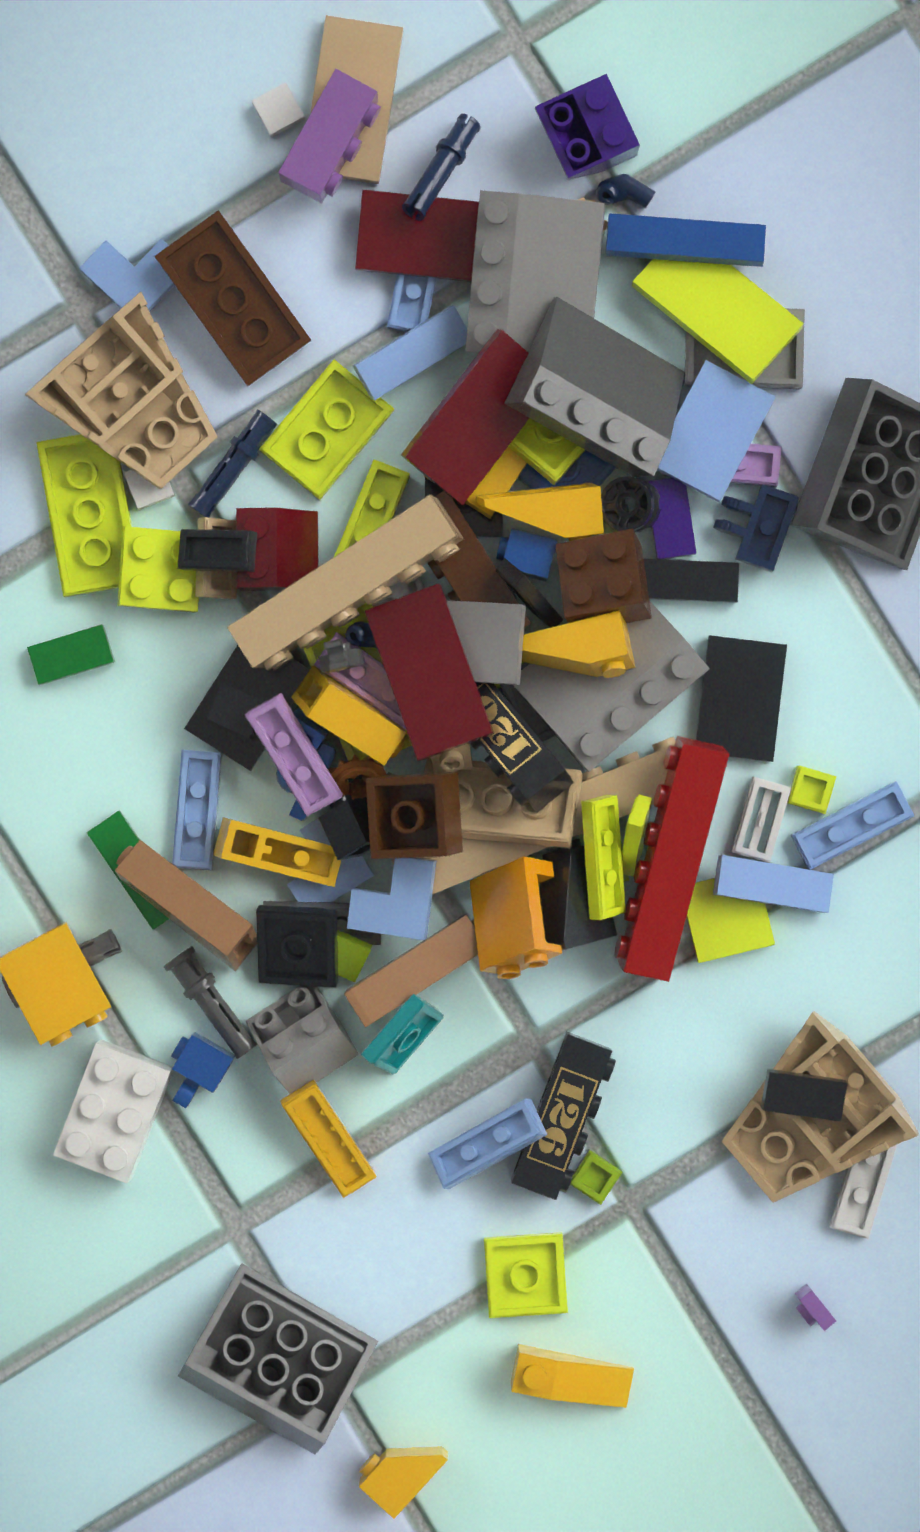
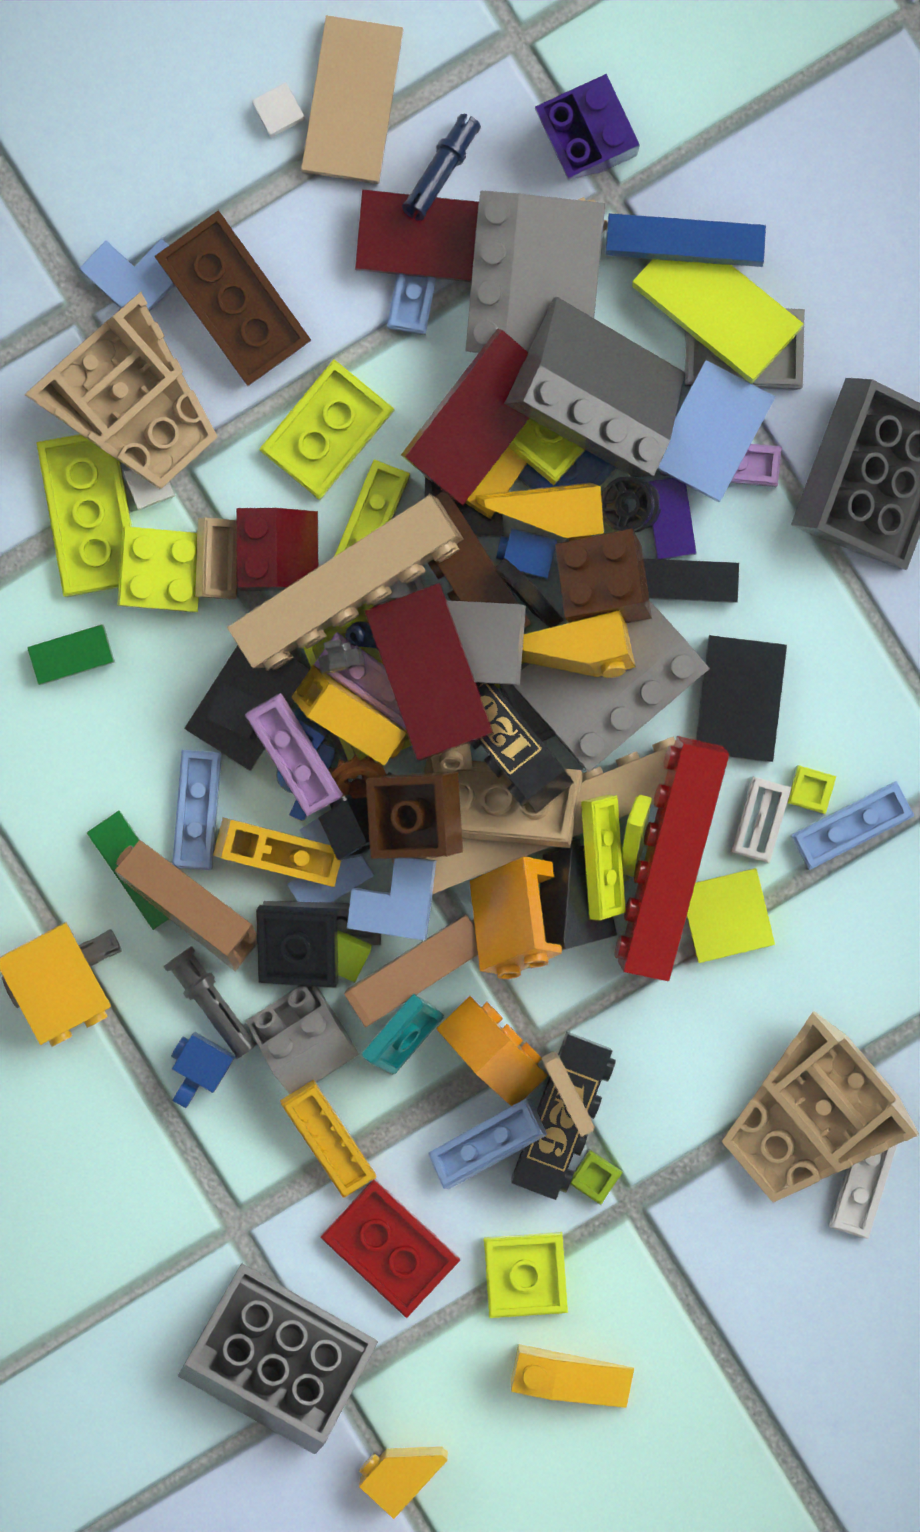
white brick [53,1039,174,1184] -> none
black tile [178,529,257,572] -> none
dark blue pin [188,409,278,518] -> none
medium lavender brick [278,69,381,204] -> none
light blue tile [353,305,467,400] -> none
dark blue arm [596,174,656,209] -> none
dark blue hinge [713,484,799,572] -> none
light blue tile [713,855,834,913] -> none
black tile [761,1069,848,1121] -> none
medium lavender plate [795,1284,836,1331] -> none
none -> red tile [320,1179,460,1318]
none -> light orange brick [436,996,548,1106]
none -> tan tile [542,1051,595,1137]

